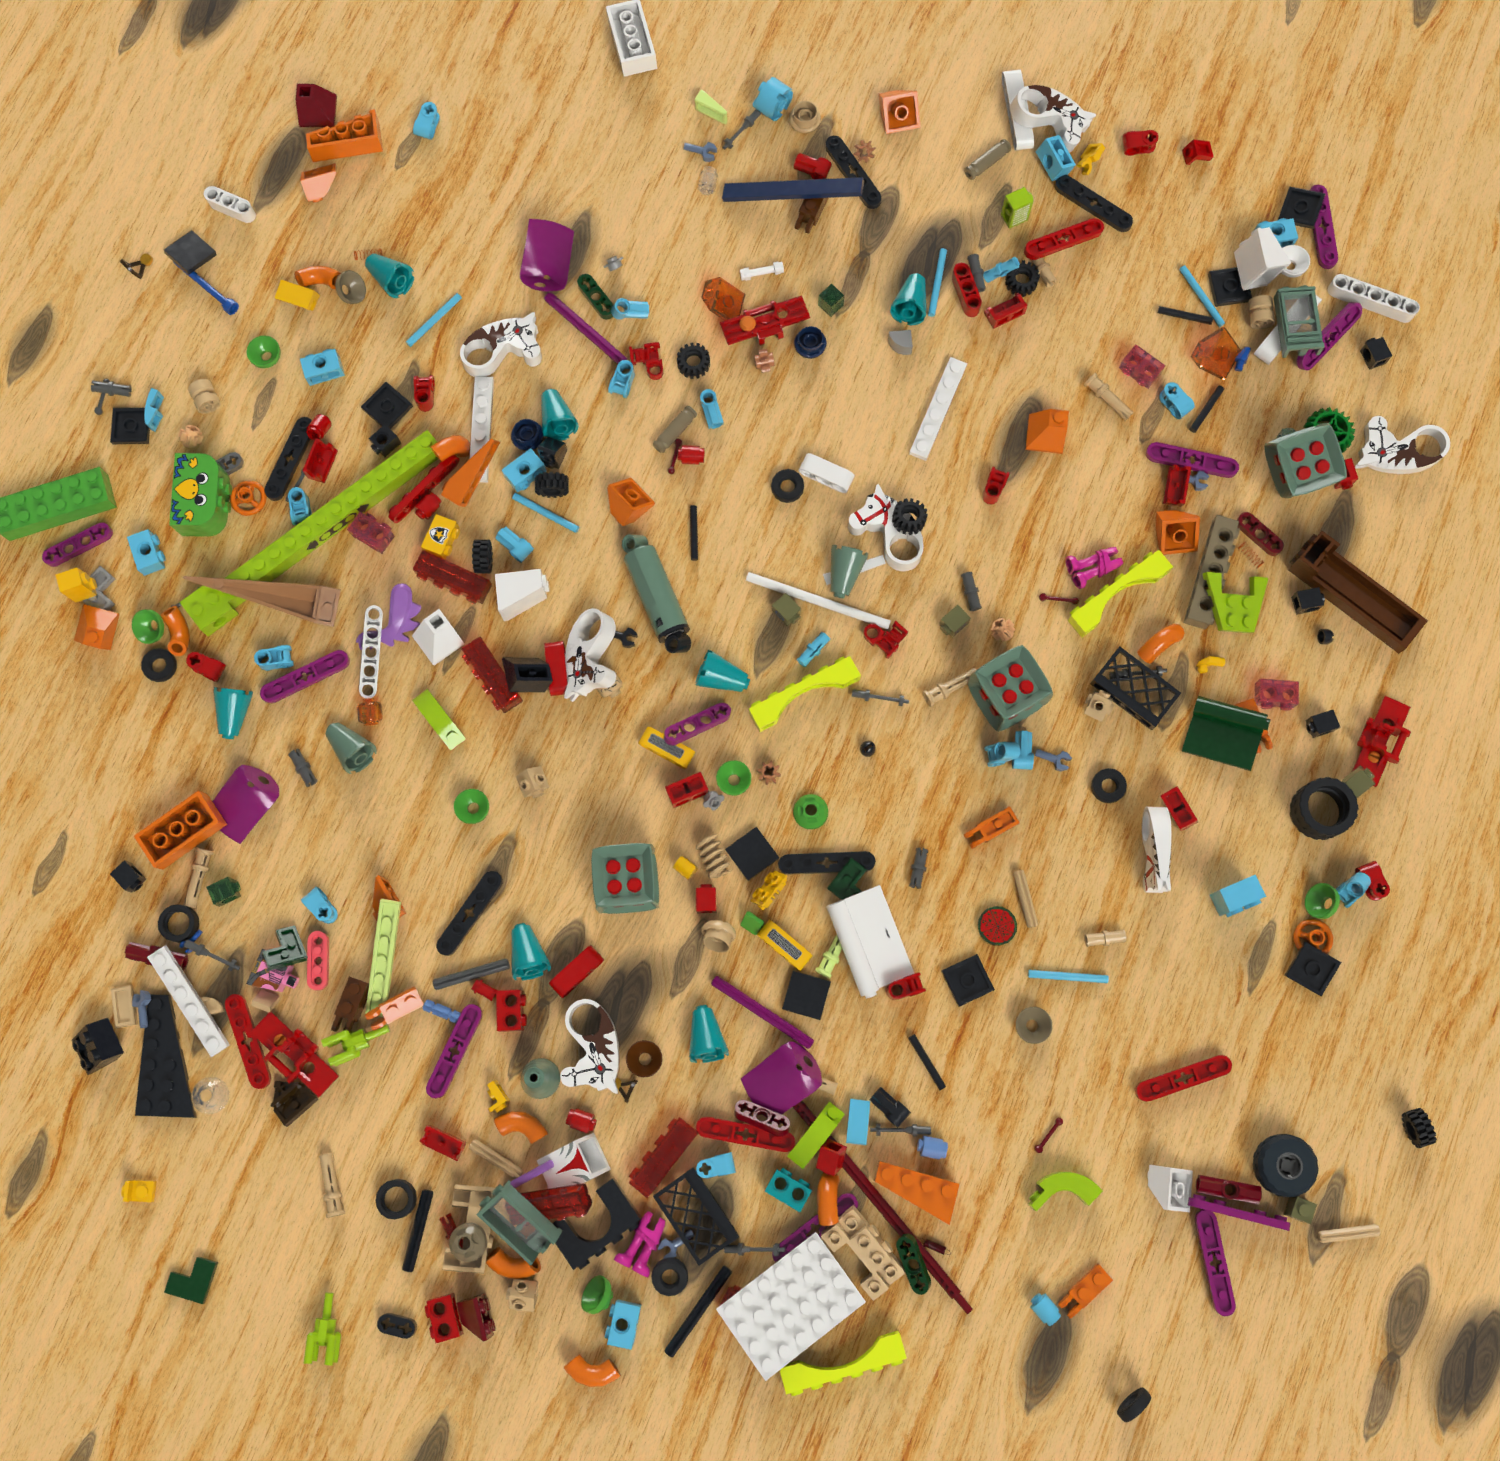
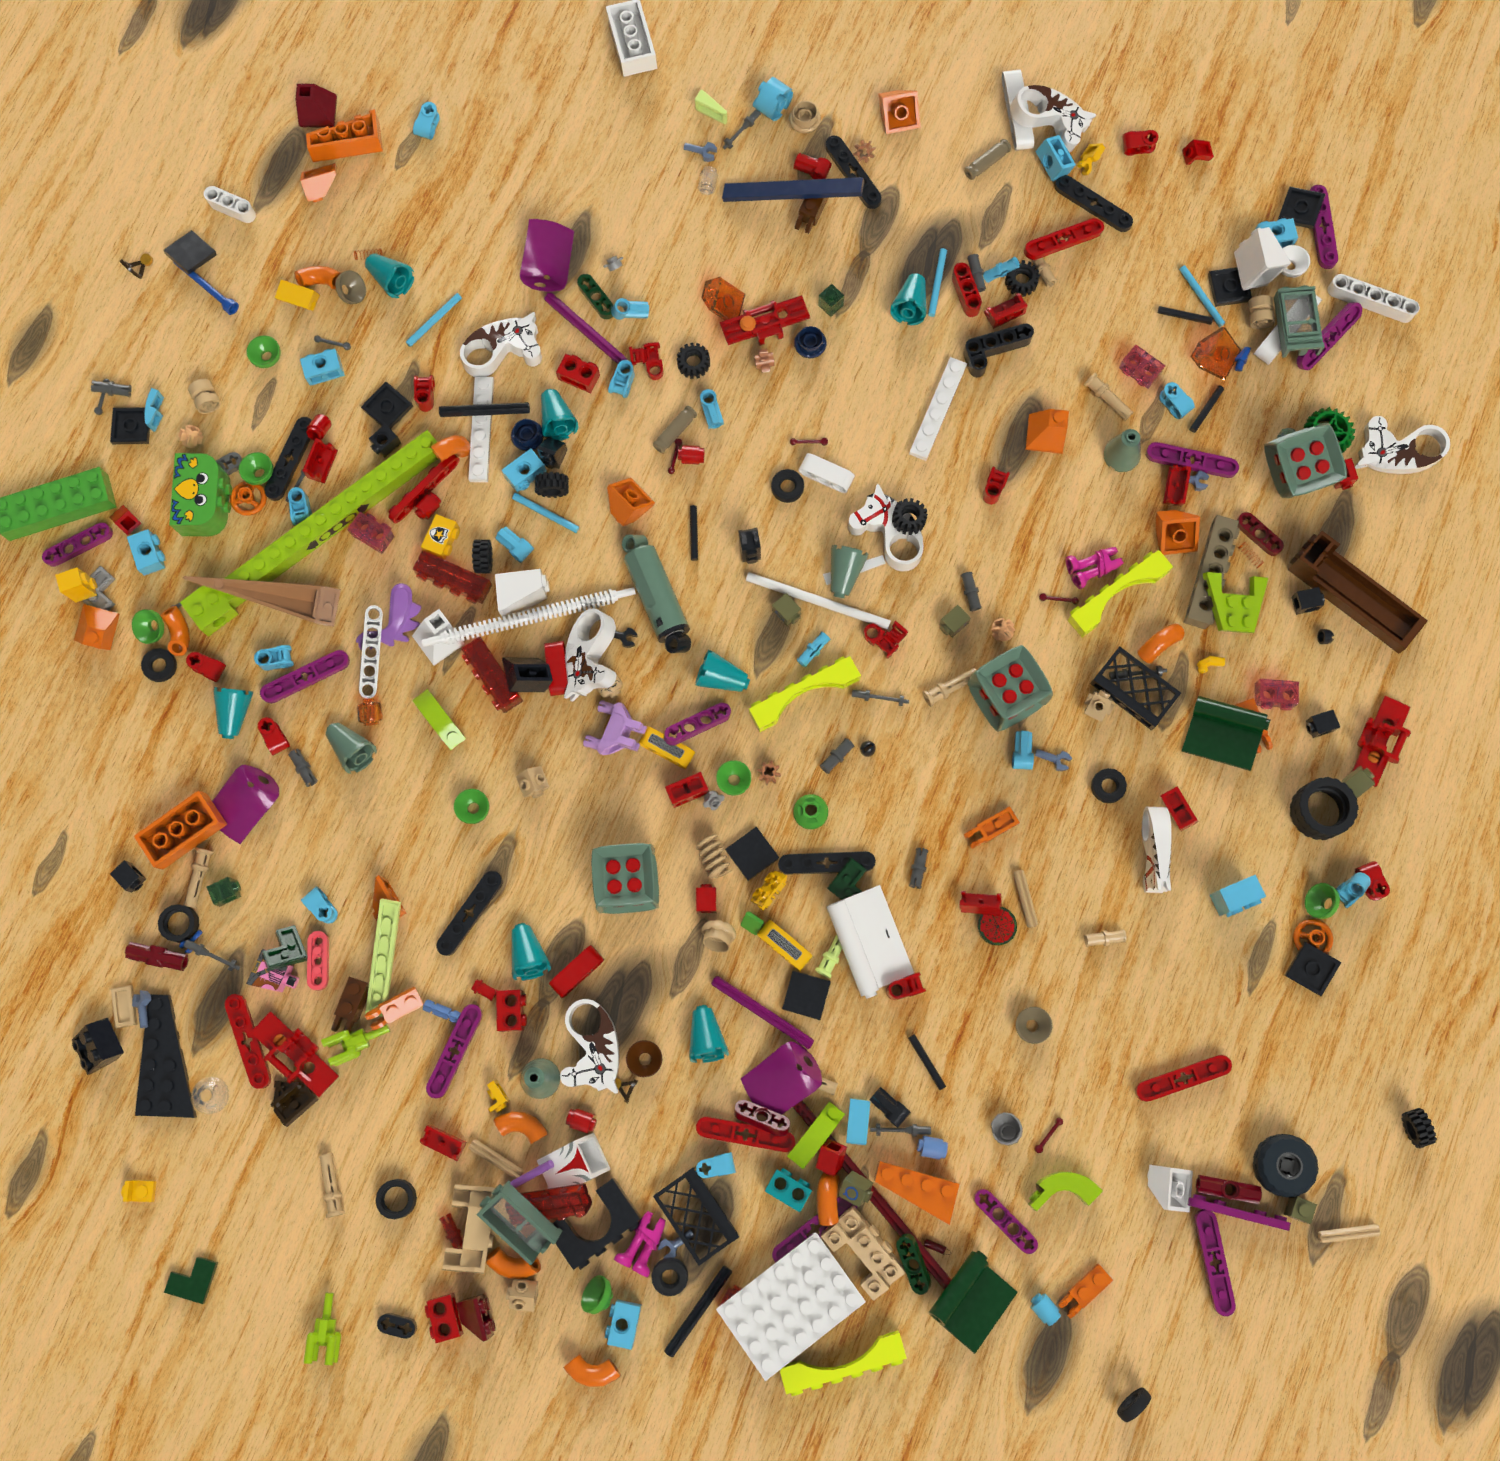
white plate [147,945,230,1057] -> none
tan tile [200,997,225,1016] -> none
tan tile [251,990,280,1012] -> none
black axle [402,1189,433,1272] -> none
dark grey axle [433,959,510,990] -> none
orange slope [441,439,500,507] -> none
dark tan piece [449,1223,487,1262] -> none
clear red brick [628,1117,699,1198] -> none
yellow brick [673,856,698,880] -> none
dark grey piece [724,1243,785,1256] -> none
white bar [740,262,784,281] -> none
light grey brick [888,330,913,355] -> none
black tile [941,954,995,1007] -> none
medium azure piece [984,742,1020,767] -> none
lime brick [1001,187,1034,229] -> none
medium azure bar [1028,970,1109,983] -> none
black brick [1360,337,1392,370] -> none
none -> red brick [110,505,141,536]
none -> bright green piece [239,452,273,485]
none -> red piece [258,717,290,756]
none -> dark grey hinge [314,335,351,350]
none -> white hose [422,587,636,647]
none -> black axle [439,402,530,417]
none -> red brick [556,354,600,394]
none -> lavender connector [583,700,647,755]
none -> black hinge [738,527,761,564]
none -> dark red hinge [790,437,828,446]
none -> dark grey pin [820,738,854,774]
none -> olive brick [838,1171,874,1208]
none -> dark green door [928,1251,1018,1354]
none -> red hinge [960,891,1002,915]
none -> black beam [963,323,1034,378]
none -> magenta beam [974,1189,1038,1254]
none -> light grey hair [991,1112,1023,1146]
none -> sand green cone [1104,429,1141,472]

